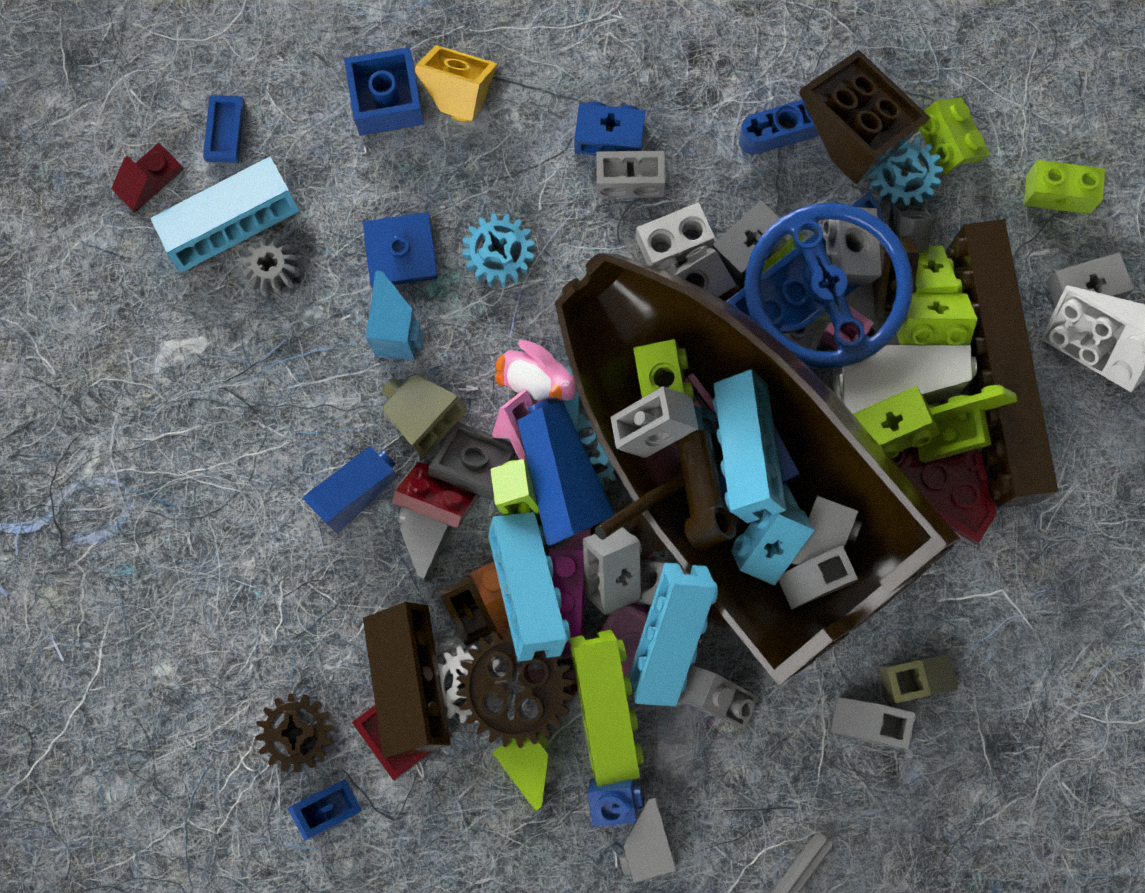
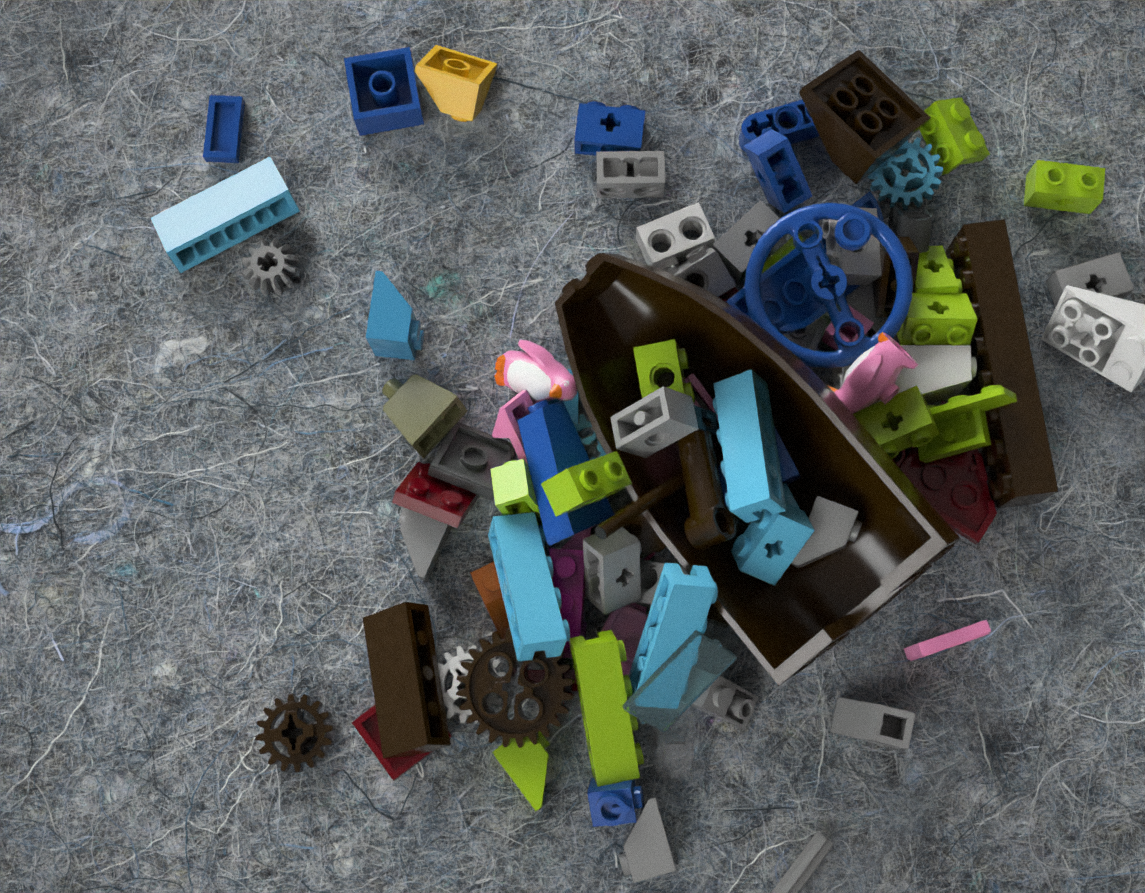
dark red slope [111,142,184,213] -> none
blue slope [288,779,362,841] -> none
blue slope [302,446,398,534] -> none
blue plate [362,212,438,288] -> none
dark brown slope [439,577,497,646] -> none
medium azure gear [462,213,535,288] -> none
light grey slope [779,545,858,610] -> none
olive slope [879,654,958,705] -> none
none -> lime brick [541,451,632,517]
none -> clear light blue piece [622,630,737,732]
none -> blue brick [743,129,813,213]
none -> bright pink animal [827,332,918,414]
none -> blue tile [834,213,872,251]
none -> bright pink tile [904,619,991,661]

